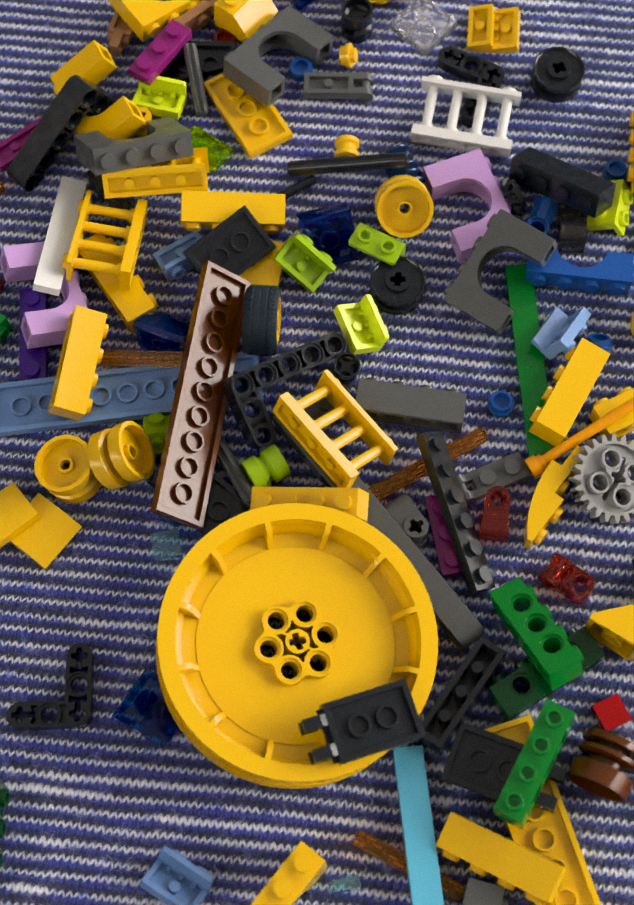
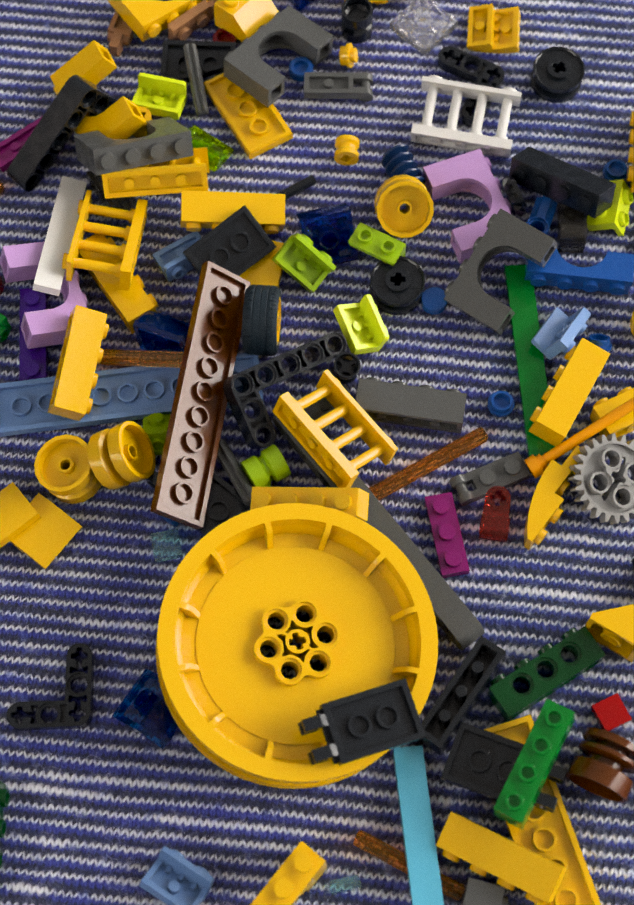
magenta plate [128,19,193,86] -> none
black axle [287,152,410,176] -> none
dark grey piece [384,493,429,548] -> none
black plate [416,431,496,594] -> none
green brick [489,577,584,691] -> none
clear red piece [537,553,594,604] -> none
none -> blue tile [421,287,447,315]

